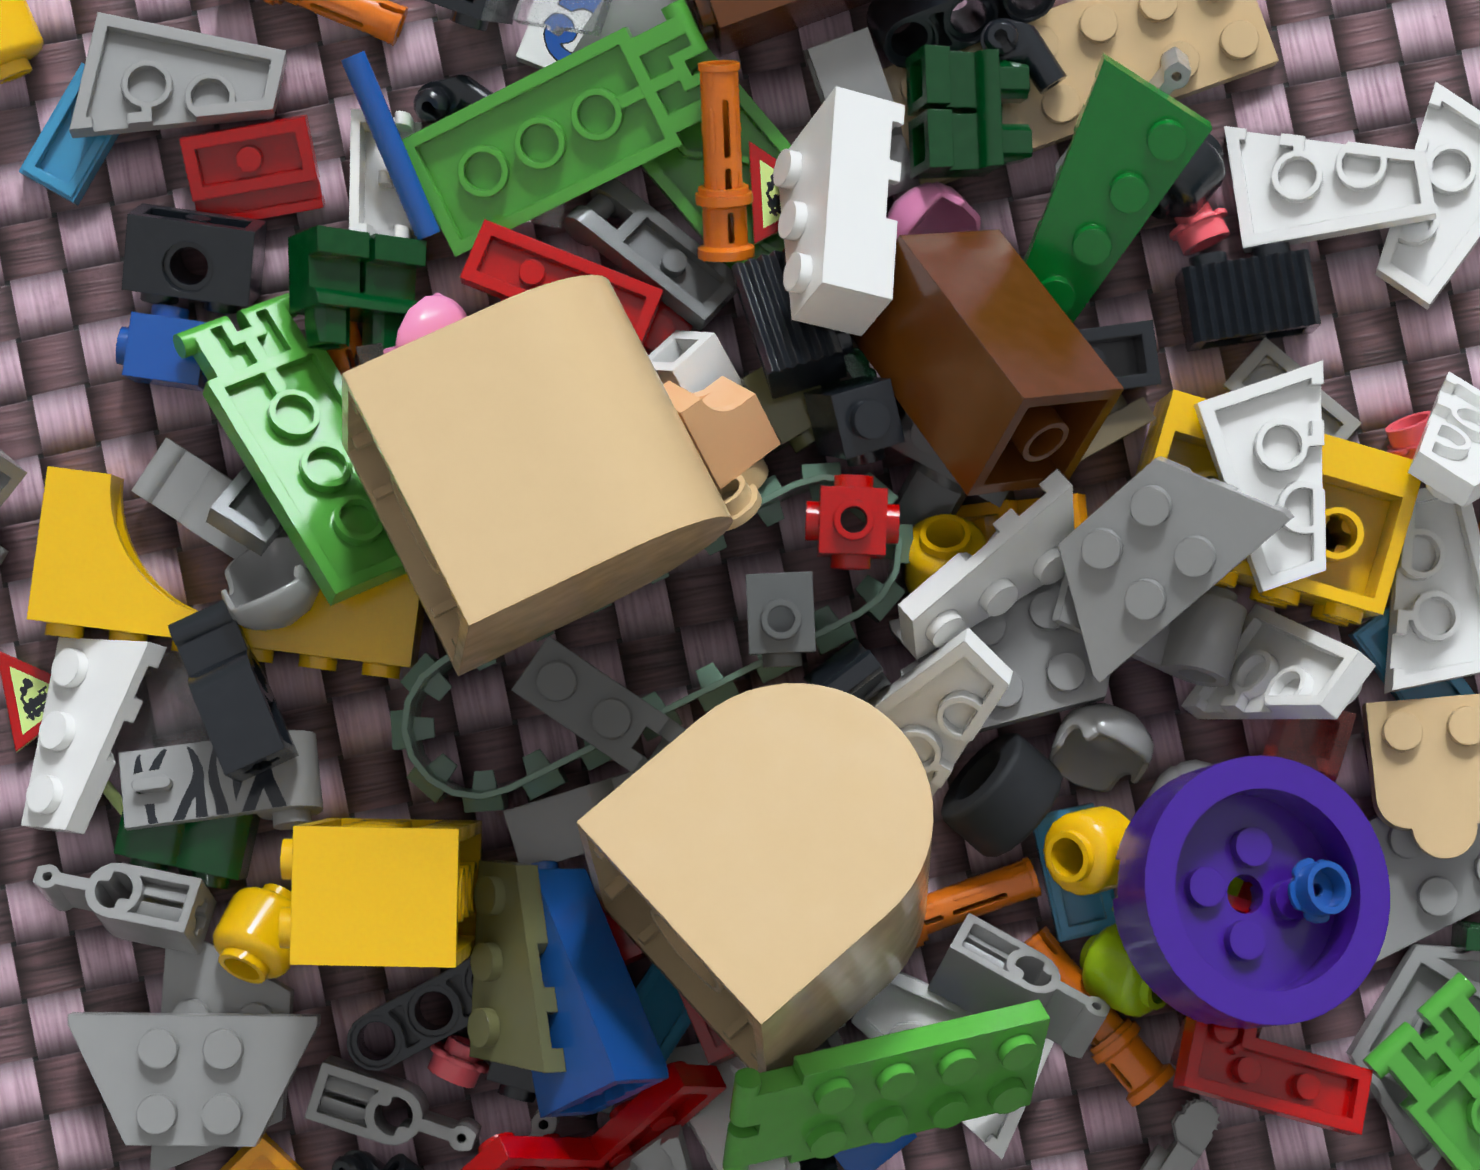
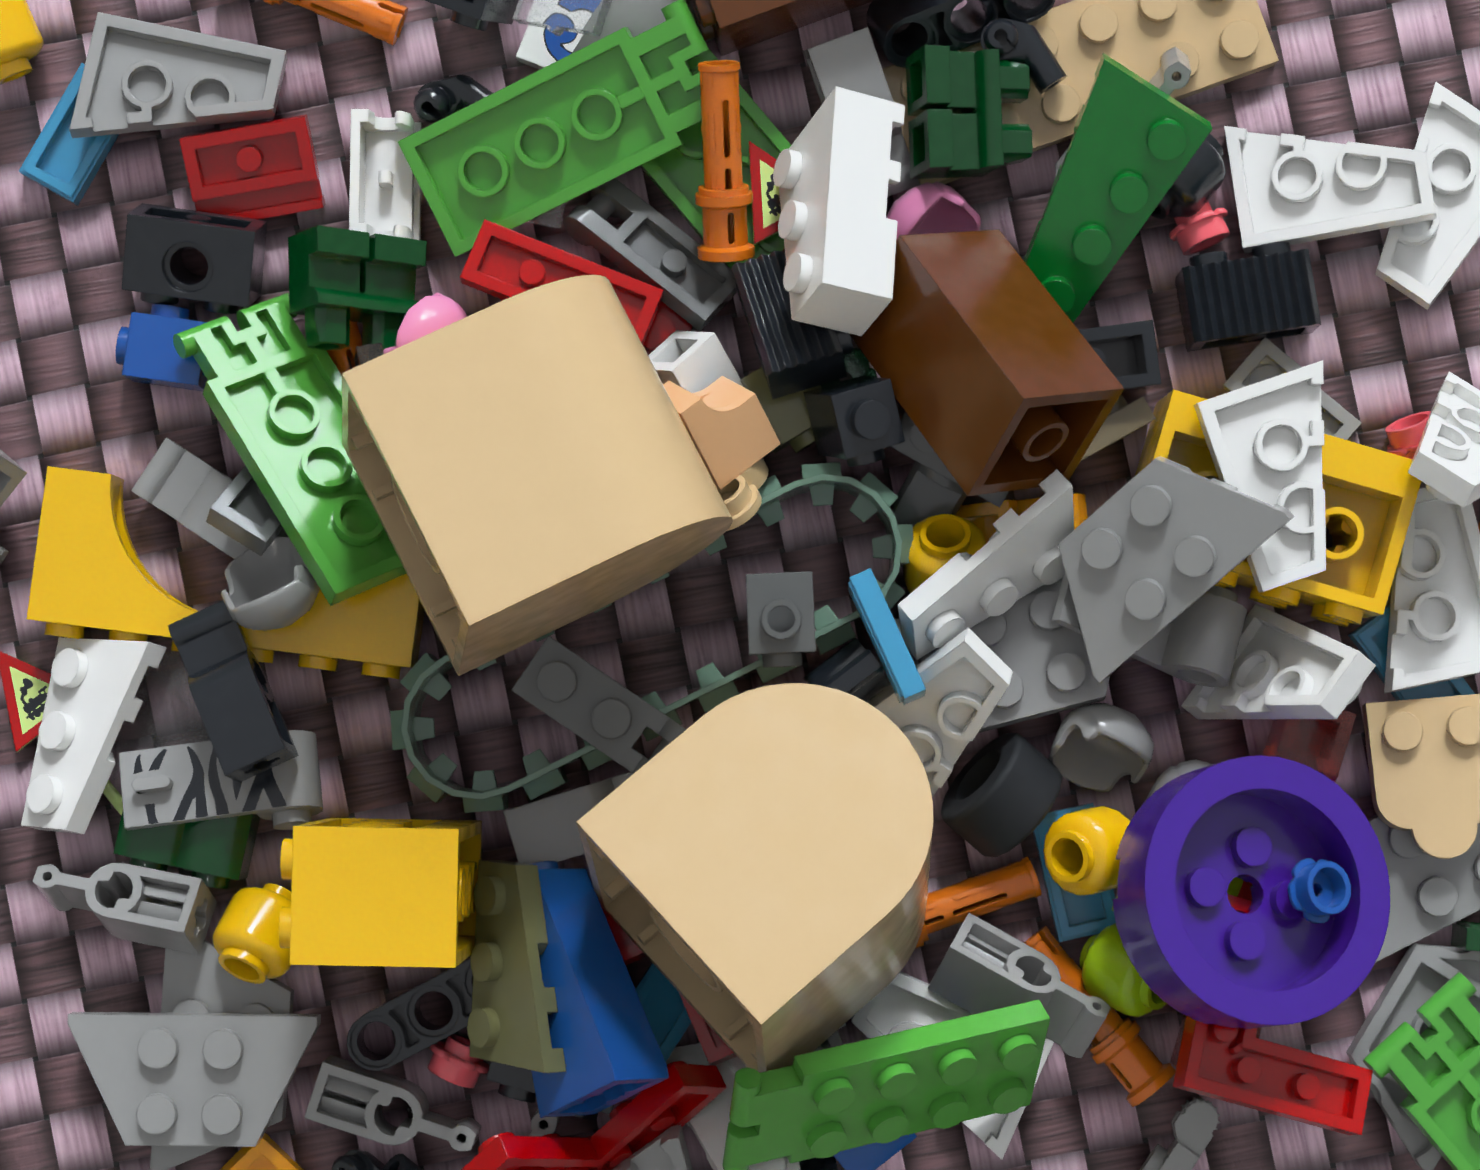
blue bar [341,51,441,240] -> none
red brick [805,474,900,570] -> none
none -> dark azure tile [848,568,926,705]

